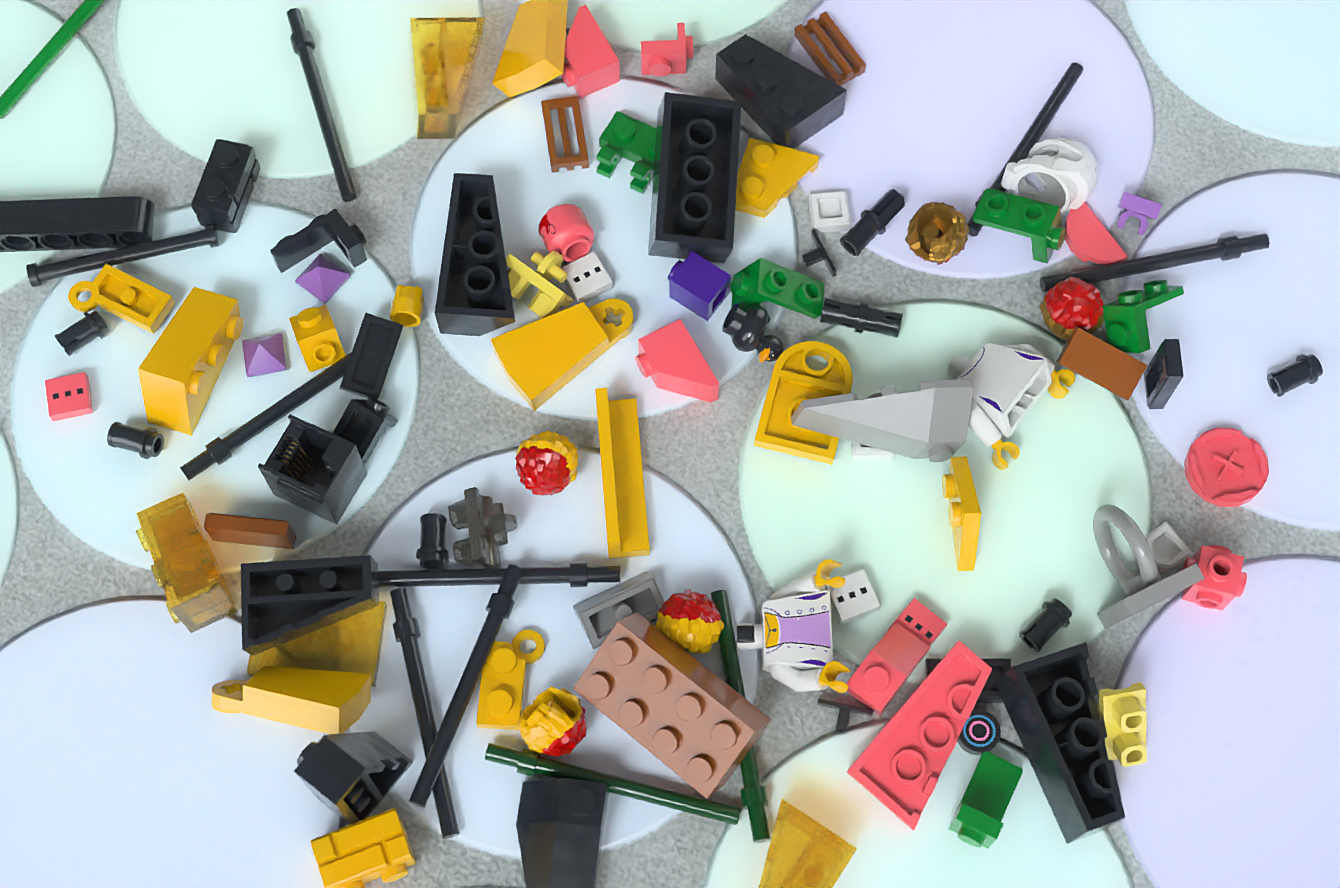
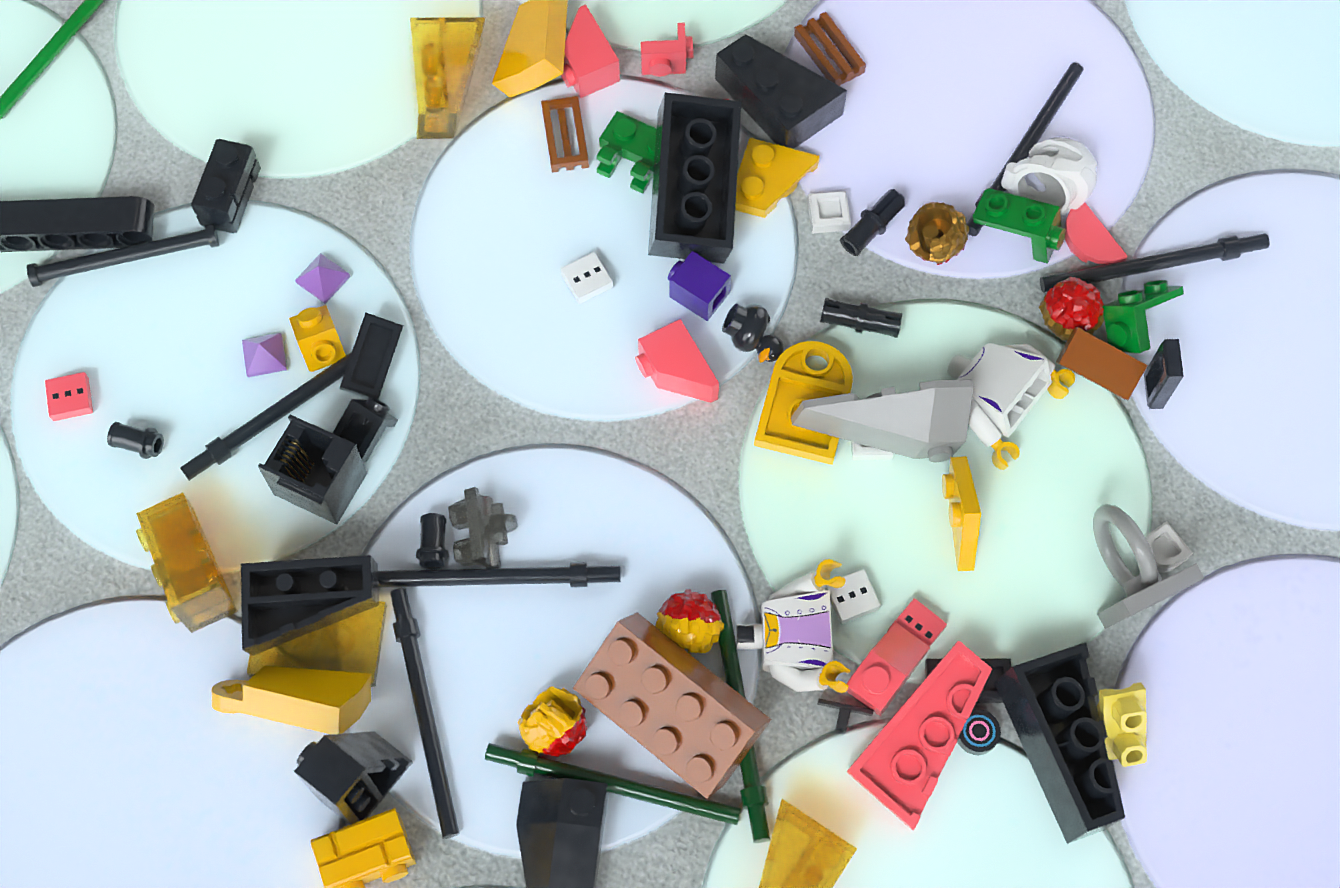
black pin [54,310,110,356] -> none
yellow hinge [68,264,175,334] -> none
yellow wedge [138,287,244,436] -> none
dark orange tile [203,513,296,549] -> none
black bracket [270,208,367,273] -> none
black bar [286,8,357,202] -> none
yellow hose [389,284,425,327] -> none
black bar [409,564,524,808] -> none
black wedge [435,173,515,336] -> none
yellow hinge [476,629,545,731] -> none
yellow piece [490,298,634,411] -> none
light yellow hips [506,251,574,318] -> none
red piece [515,431,579,496] -> none
coral head [538,204,595,262] -> none
light grey slope [573,572,664,649] -> none
yellow fence [595,387,650,559] -> none
green bracket [730,258,824,319] -> none
black piece [802,229,836,277] -> none
green bracket [948,751,1023,849] -> none
black pin [1019,598,1072,652] -> none
medium lavender tile [1117,192,1162,235] -> none
coral brick [1181,545,1247,611] -> none
coral tile [1184,428,1269,507] -> none
black pin [1267,354,1323,397] -> none

